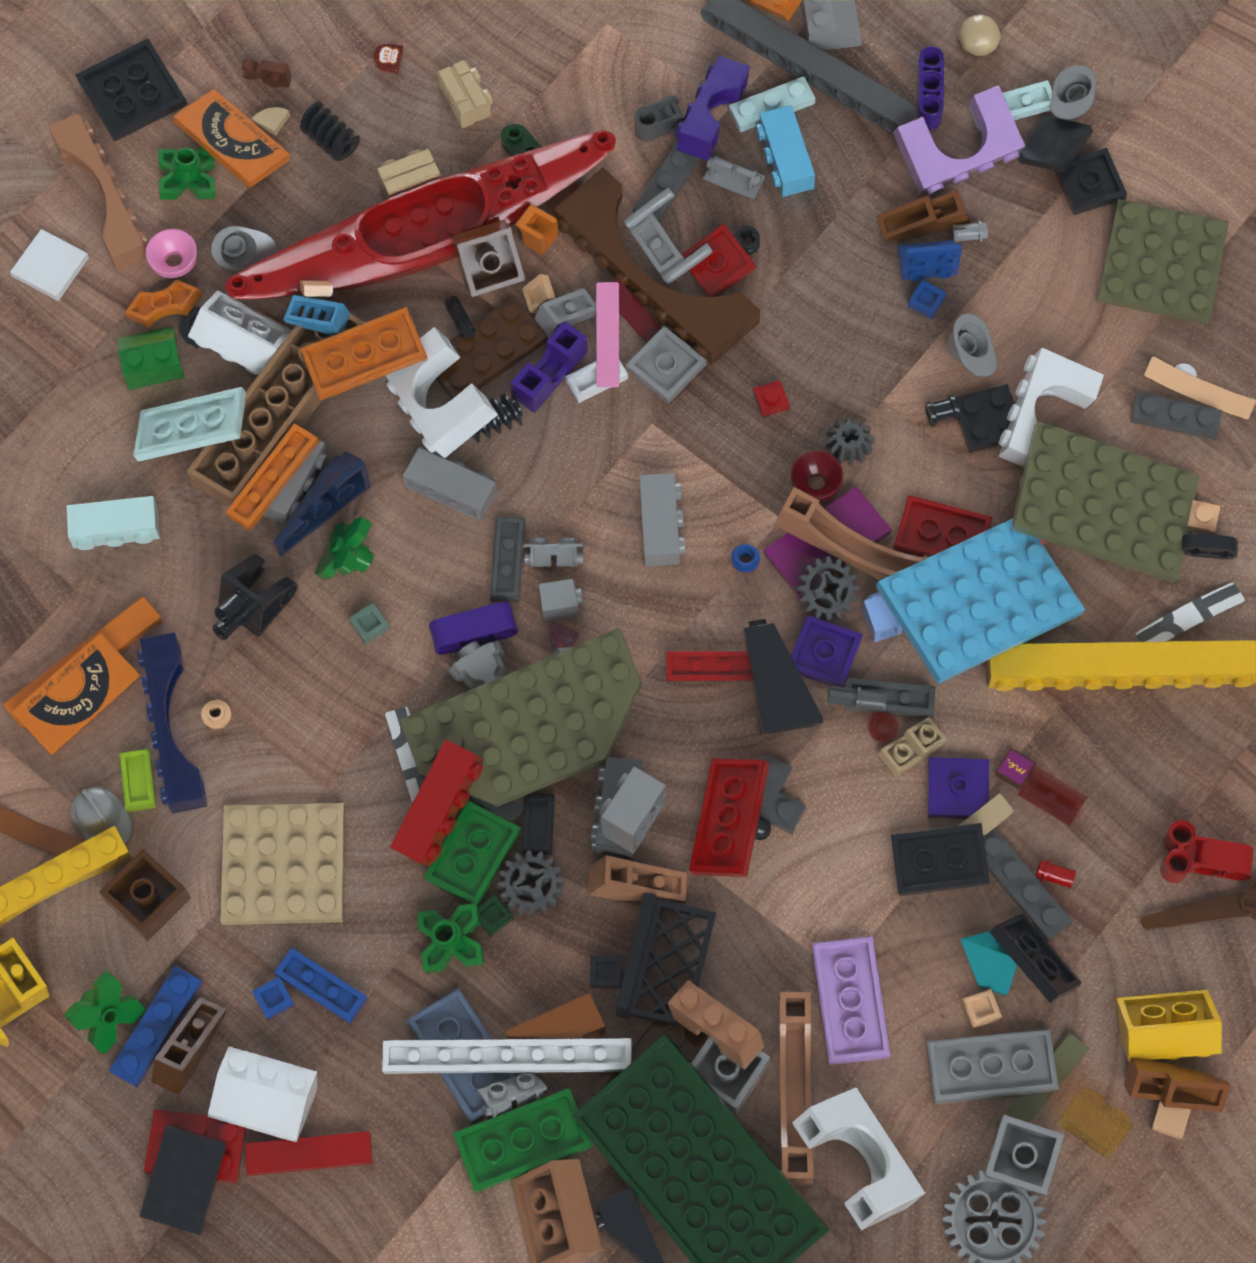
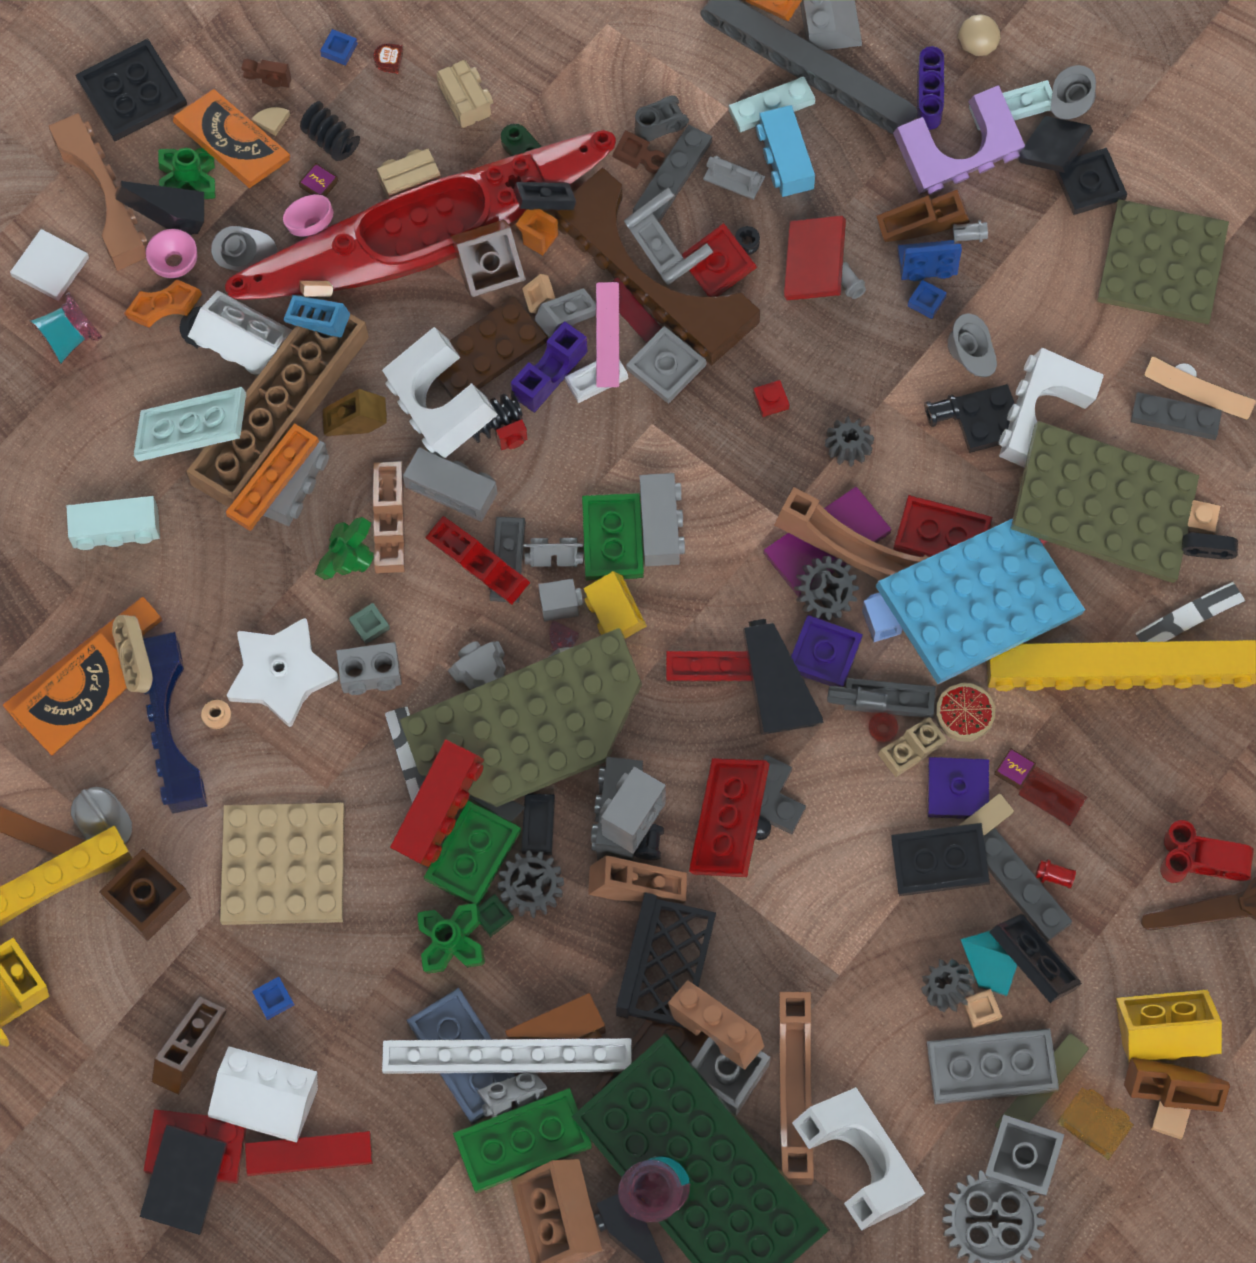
green plant [64,971,146,1054] -> none
blue plate [109,966,202,1088] -> none
green slope [118,326,185,390] -> none
lime tile [119,749,156,812] -> none
black piece [213,554,298,640] -> none
dark blue wedge [274,452,371,557] -> none
blue plate [274,948,368,1024] -> none
orange tile [300,307,428,401] -> none
dark purple beam [429,602,518,655] -> none
black axle [444,296,476,338] -> none
black plate [590,955,621,989] -> none
dark purple arch [675,56,750,161] -> none
blue plate [731,544,760,573] -> none
dark red piece [791,451,844,502] -> none
lavender tile [812,936,891,1065] -> none
none -> teal hat [30,292,103,364]
none -> tan beam [112,615,153,693]
none -> black slope [115,181,204,235]
none -> white plate [227,618,339,727]
none -> bright pink piece [283,195,334,237]
none -> magenta tile [299,163,339,197]
none -> blue plate [320,29,358,66]
none -> pearl gold slope [323,389,387,436]
none -> light grey brick [336,642,402,695]
none -> nougat slope [373,461,405,573]
none -> red slope [425,516,530,605]
none -> red plate [496,419,528,451]
none -> black plate [514,182,576,210]
none -> green plate [582,493,644,581]
none -> yellow brick [583,571,647,639]
none -> copper plate [612,130,665,174]
none -> clear pink hat [618,1157,690,1222]
none -> black bush [634,824,664,860]
none -> red tile [784,216,846,301]
none -> light grey pin [841,262,866,299]
none -> dark grey gear [921,959,975,1013]
none -> tile [936,683,995,742]

